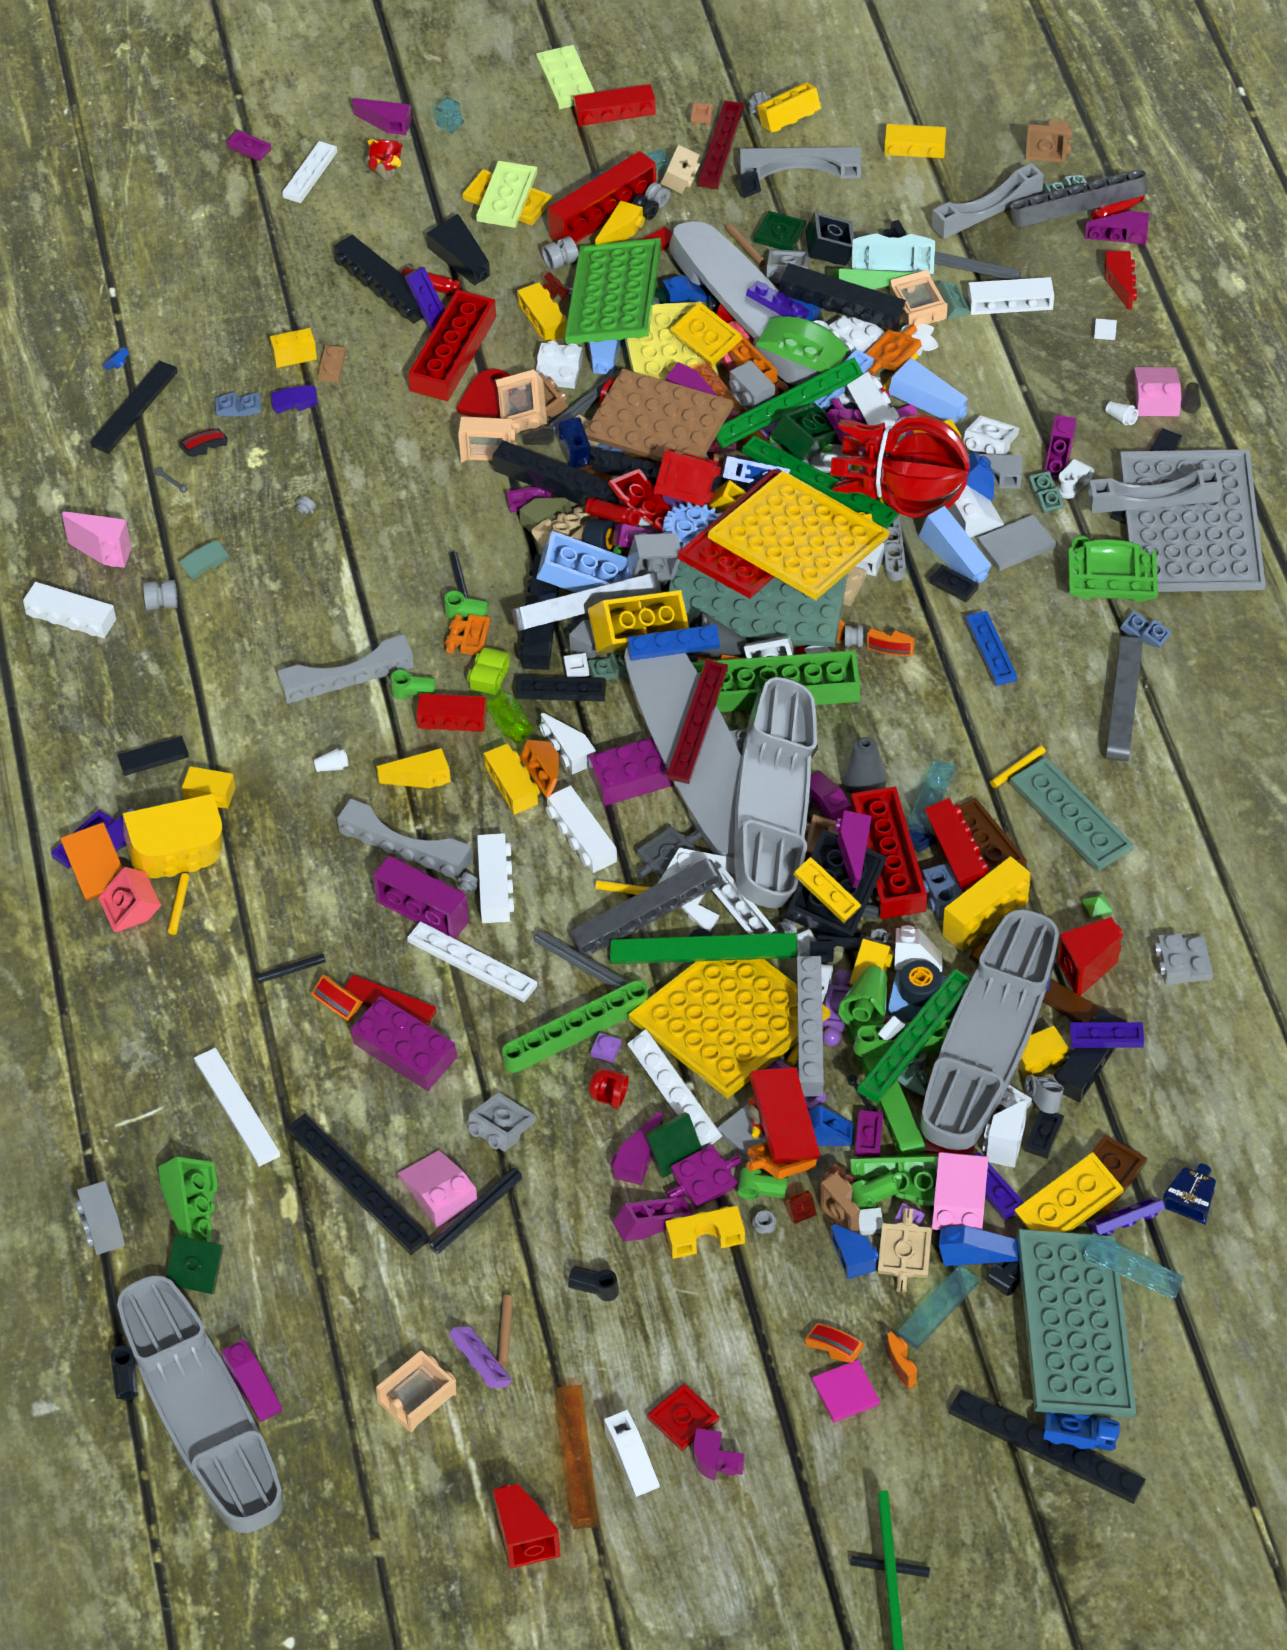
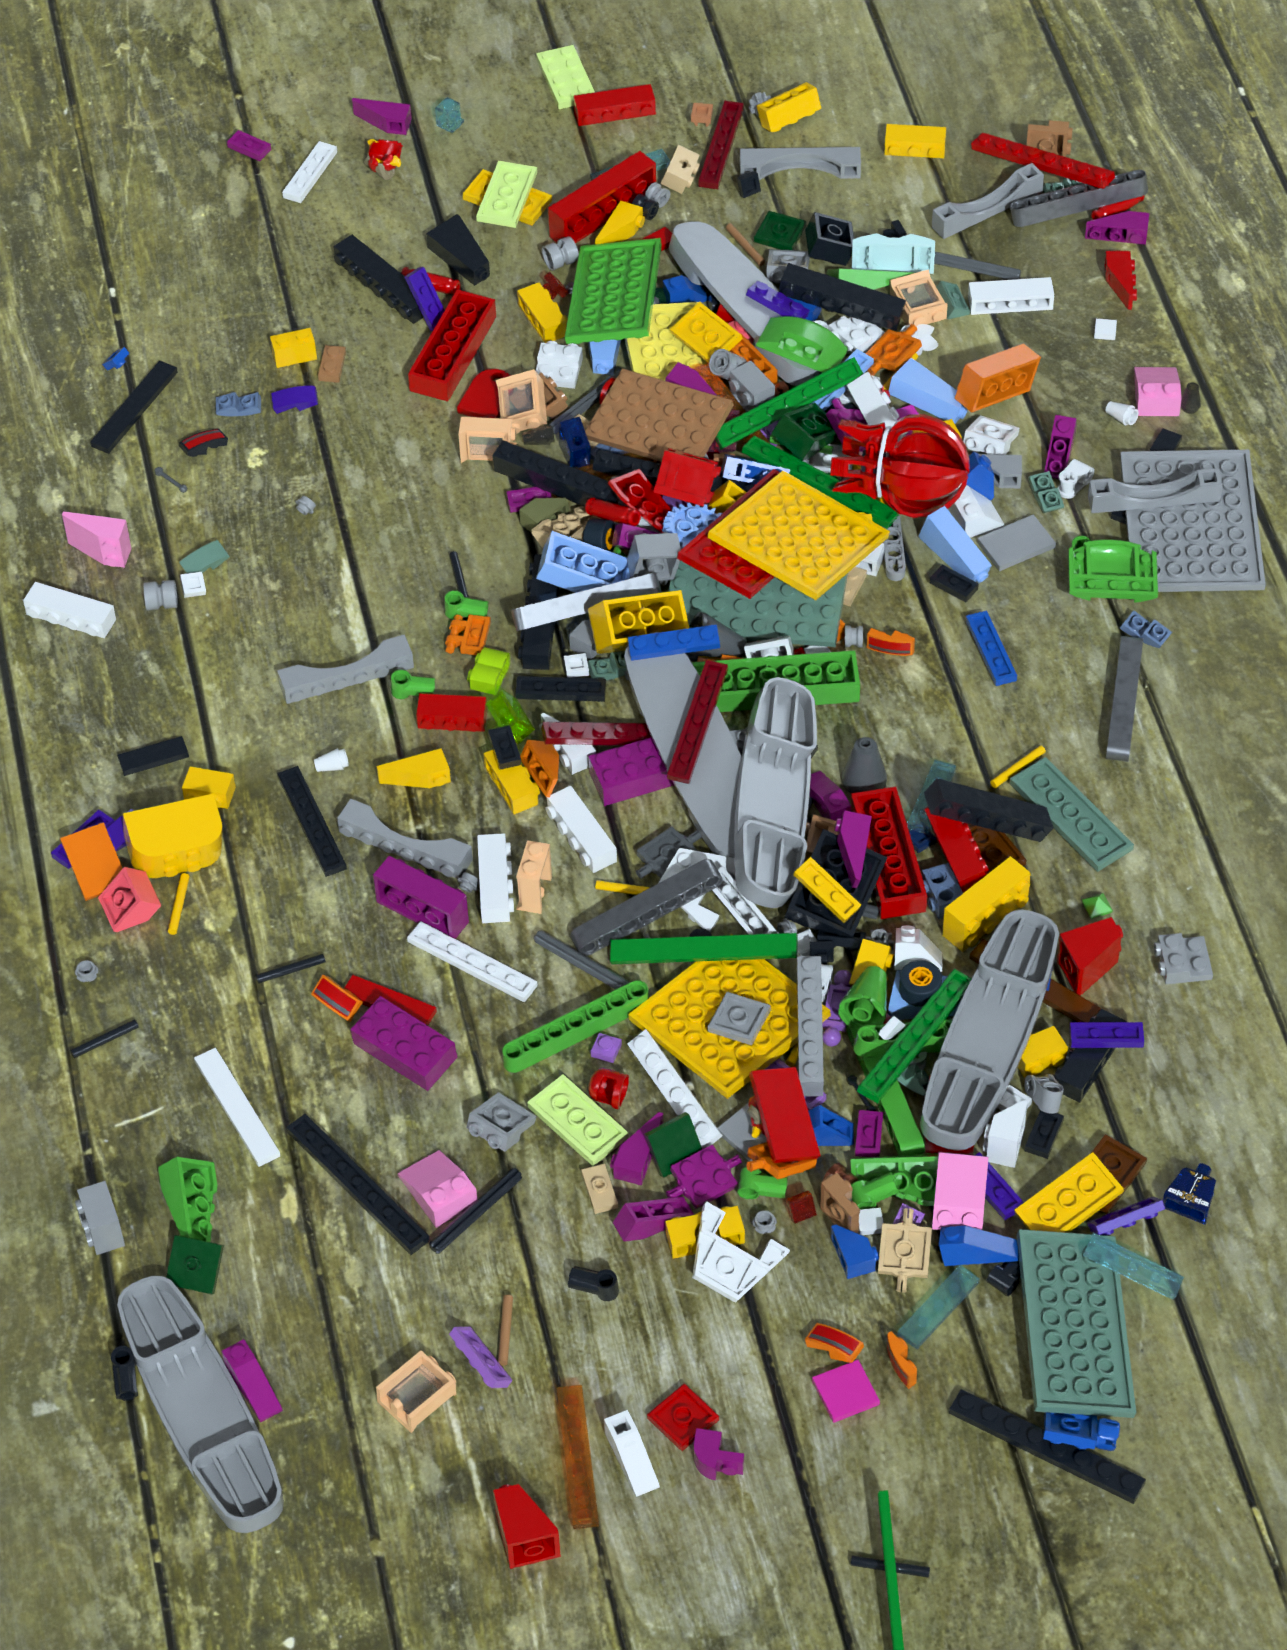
none -> black bar [70,1019,139,1058]
none -> light grey plate [75,960,98,982]
none -> white plate [180,572,206,598]
none -> black tile [277,766,347,877]
none -> black plate [488,725,522,770]
none -> light nougat window [516,840,552,914]
none -> yellowish green plate [527,1074,629,1166]
none -> dark red plate [541,722,651,745]
none -> tan plate [581,1164,618,1214]
none -> white wing [692,1202,790,1303]
none -> light grey tile [708,992,771,1045]
none -> light grey wheel [709,349,747,381]
none -> black brick [924,778,1054,842]
none -> orange brick [955,343,1041,412]
none -> red plate [971,132,1115,189]

